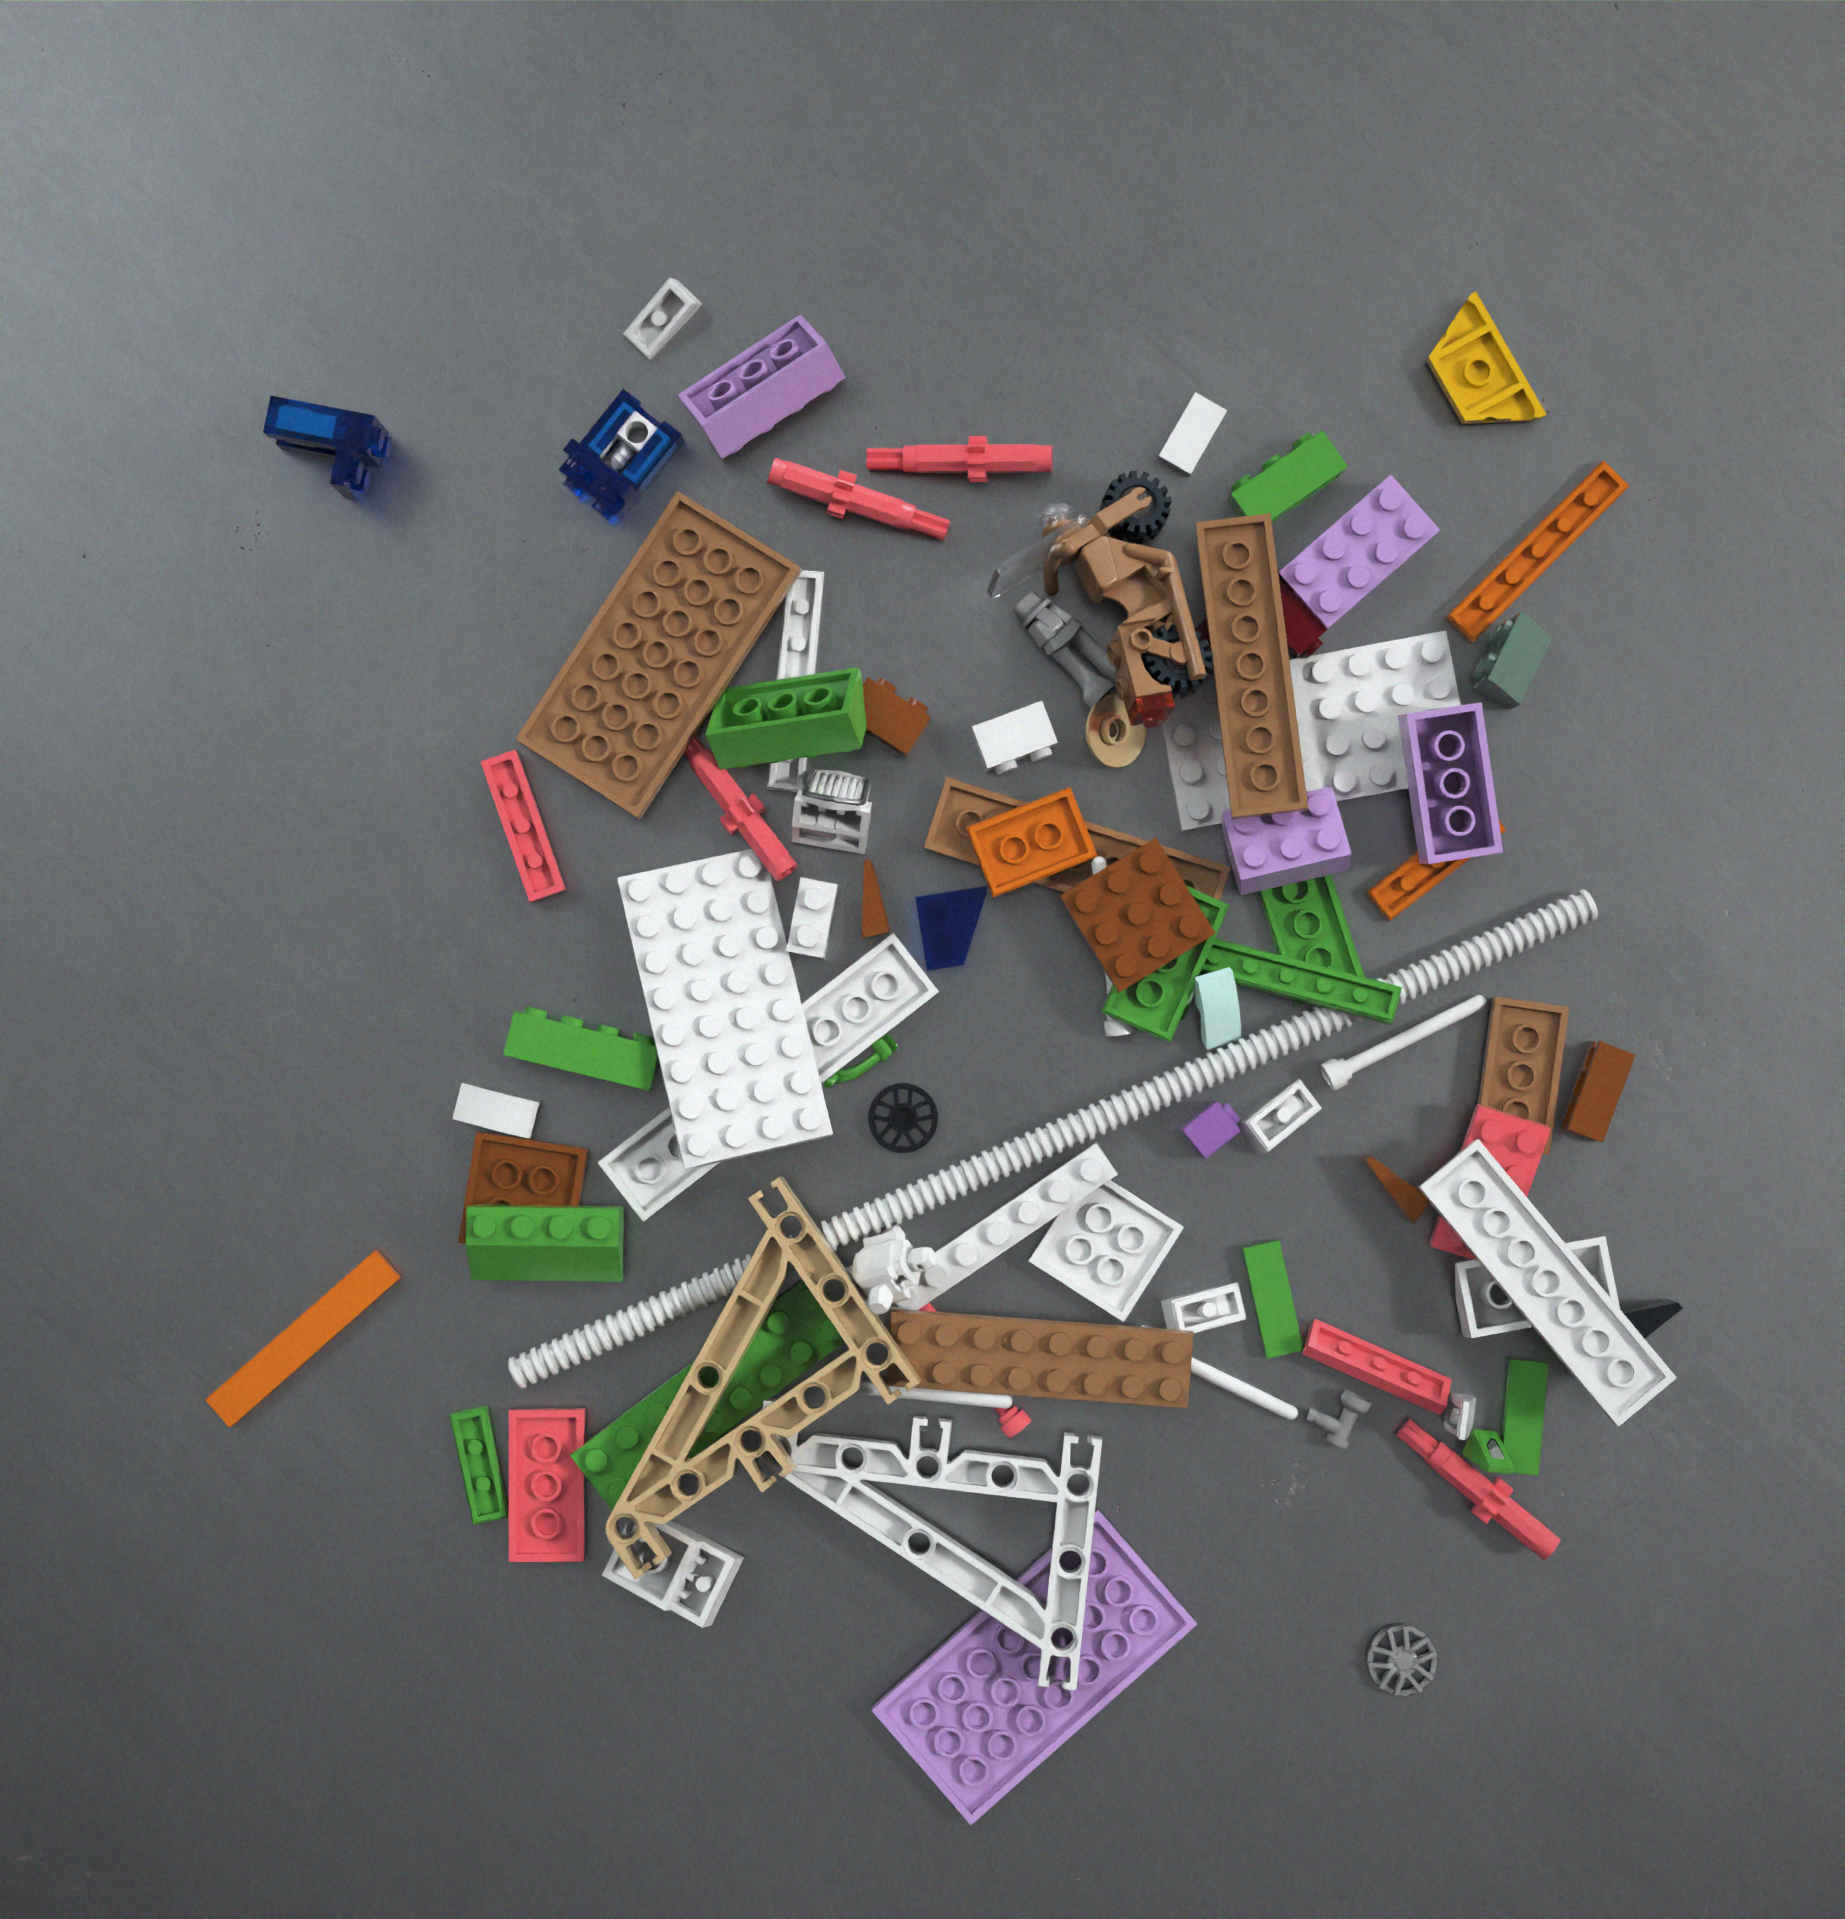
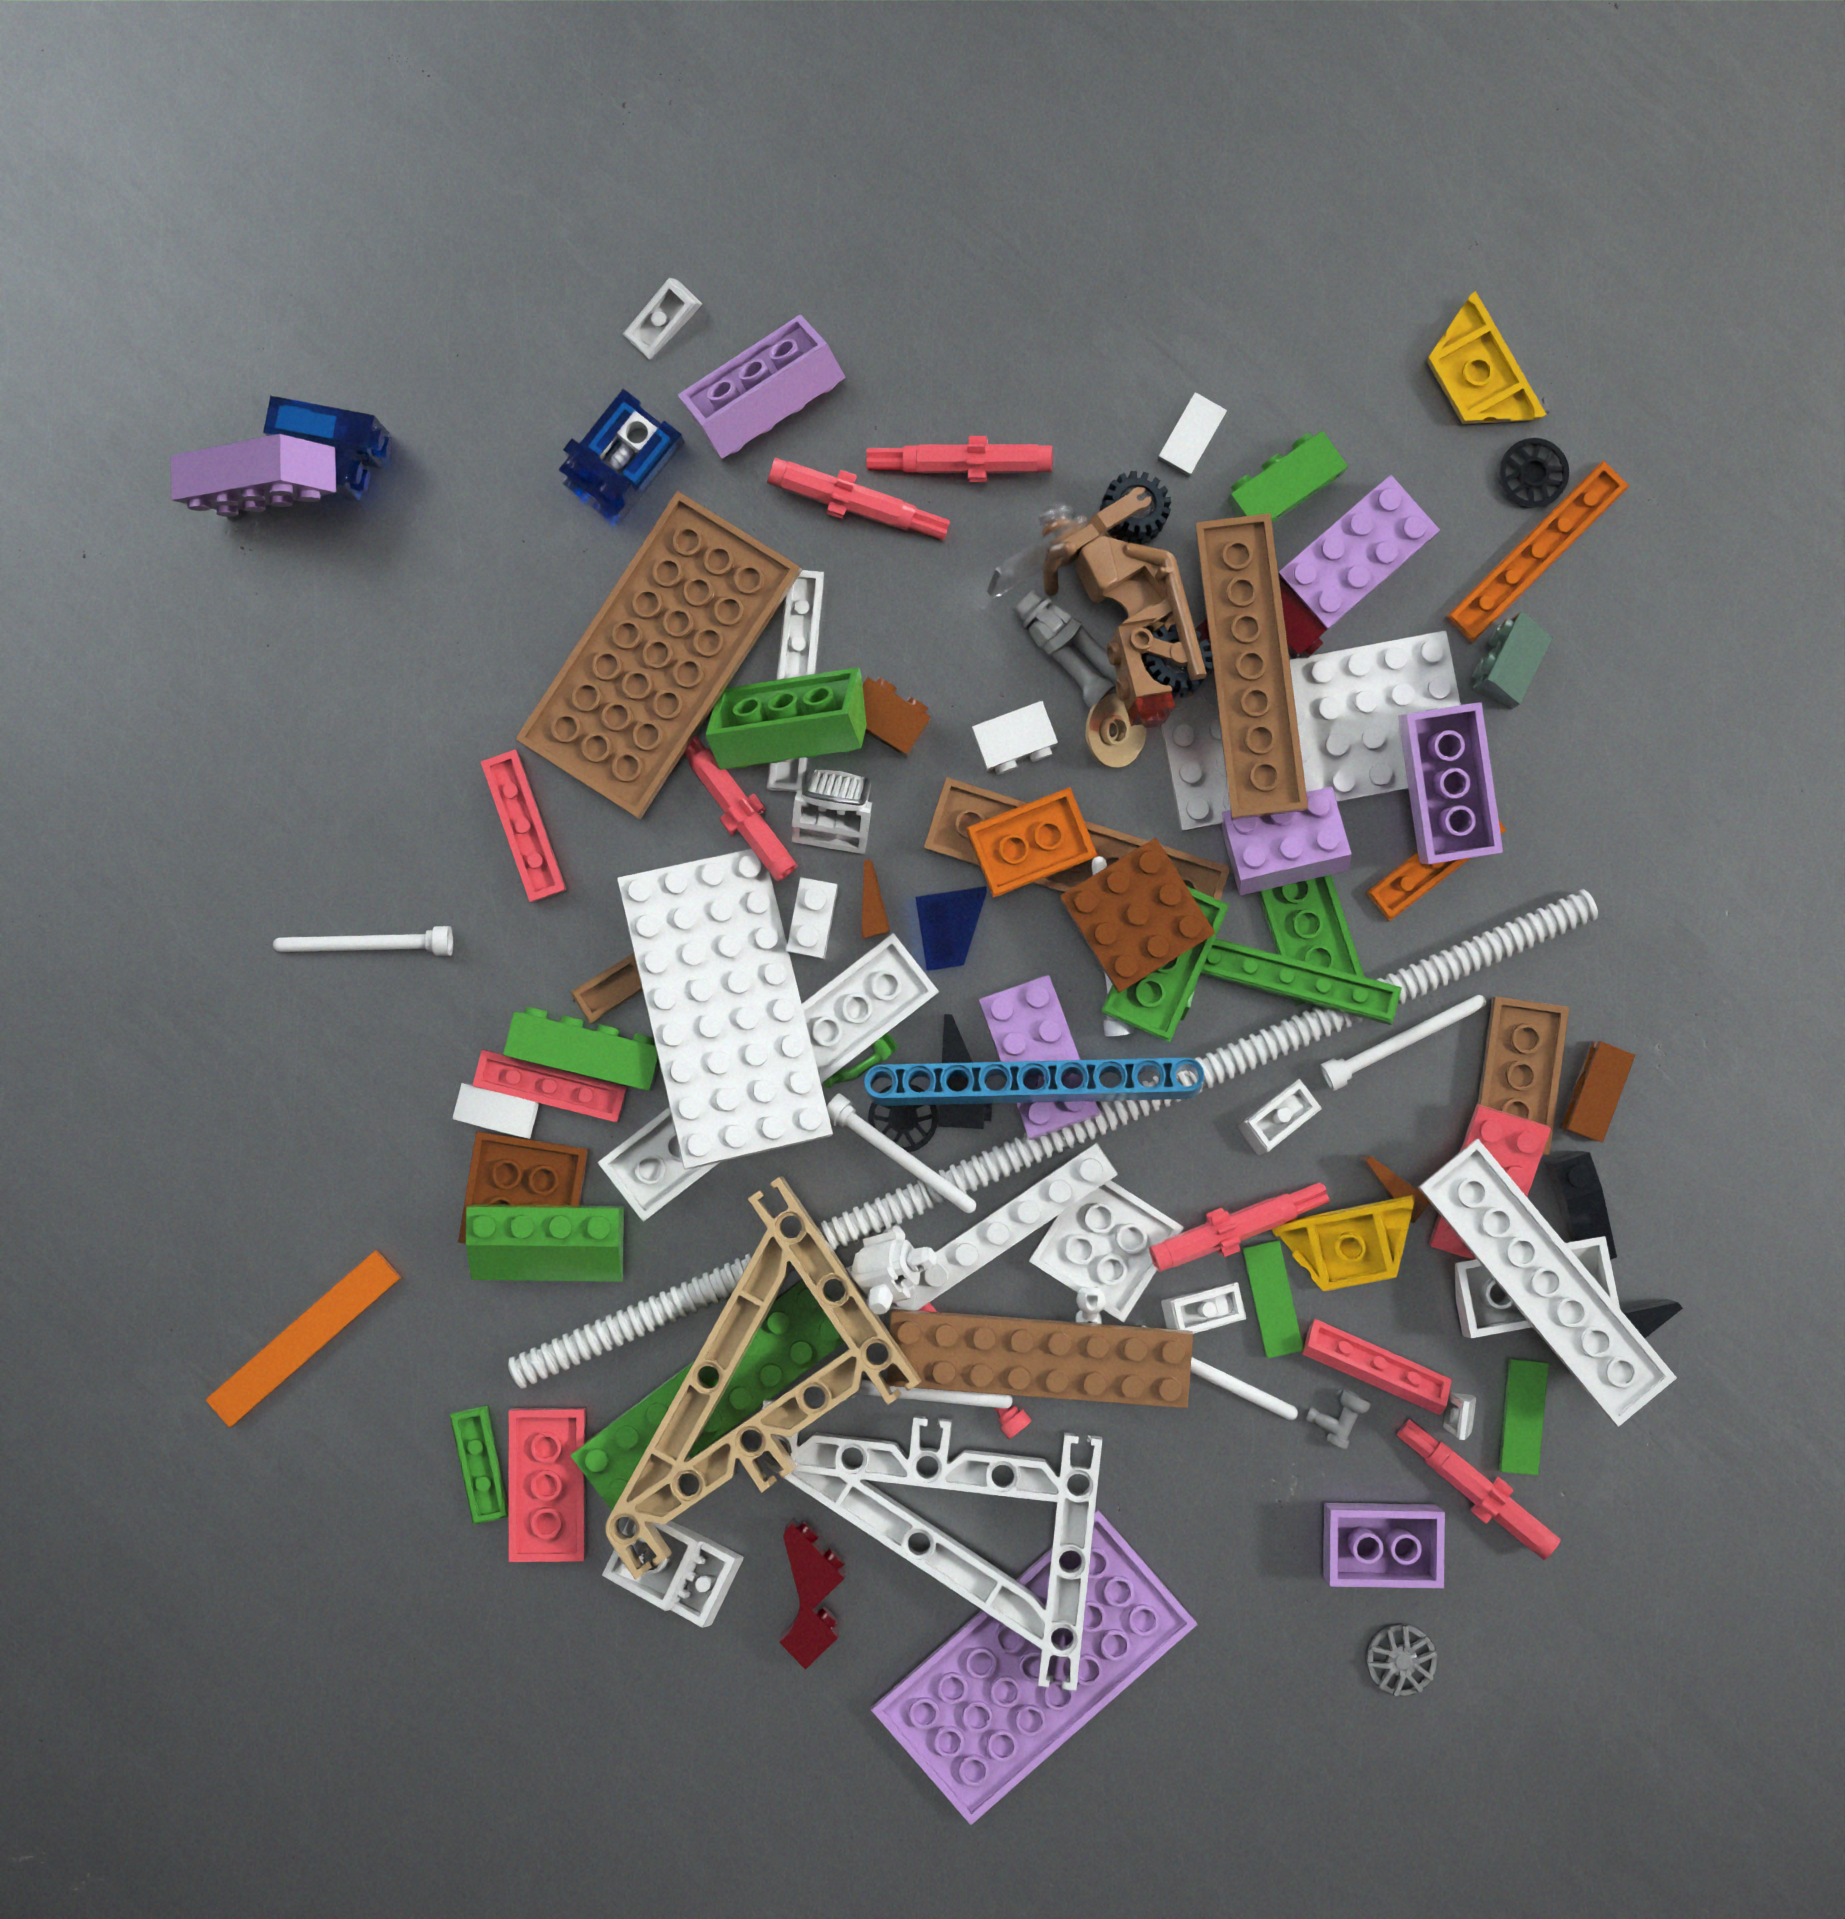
medium lavender brick [1179,1101,1241,1159] -> none
light aqua slope [1195,967,1241,1050] -> none
bright green slope [1462,1429,1515,1474] -> none
none -> lavender brick [171,434,336,517]
none -> white piece [273,926,453,956]
none -> coral plate [472,1050,628,1123]
none -> medium nougat tile [570,953,643,1024]
none -> dark red arch [779,1518,846,1670]
none -> white piece [827,1093,976,1213]
none -> dark azure beam [864,1058,1204,1106]
none -> black slope [938,1014,992,1129]
none -> lavender plate [979,975,1100,1140]
none -> white arm [1076,1286,1106,1324]
none -> coral piece [1149,1182,1330,1272]
none -> yellow wing [1272,1195,1415,1291]
none -> lavender brick [1323,1503,1445,1588]
none -> black wheel [1499,438,1569,508]
none -> black slope [1544,1151,1617,1260]

